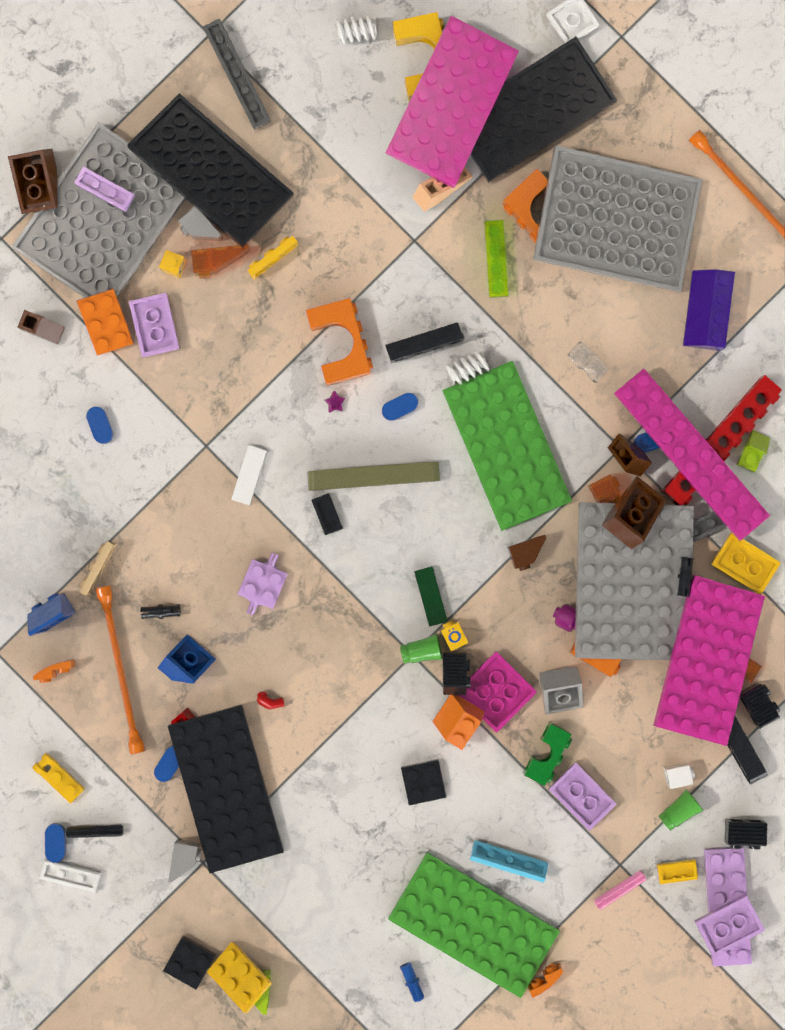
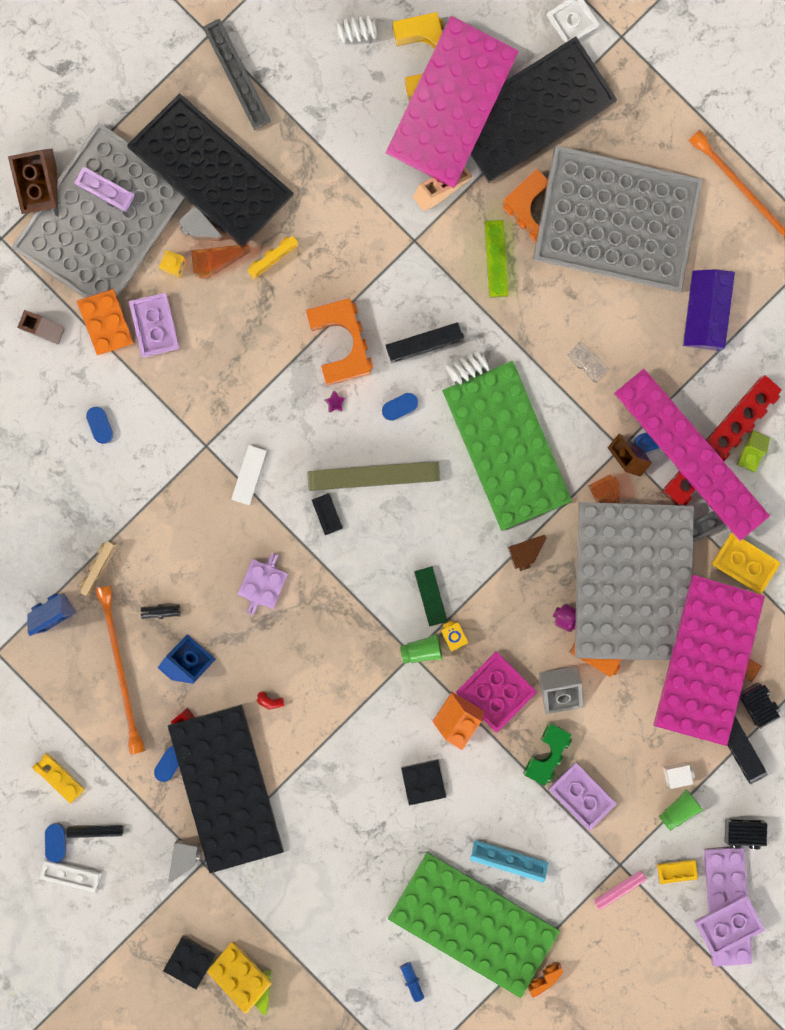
orange slope [33,659,75,683] -> none
black brick [442,653,471,695] -> none
reddish brown slope [602,476,666,549] -> none
black pin [677,557,694,597] -> none

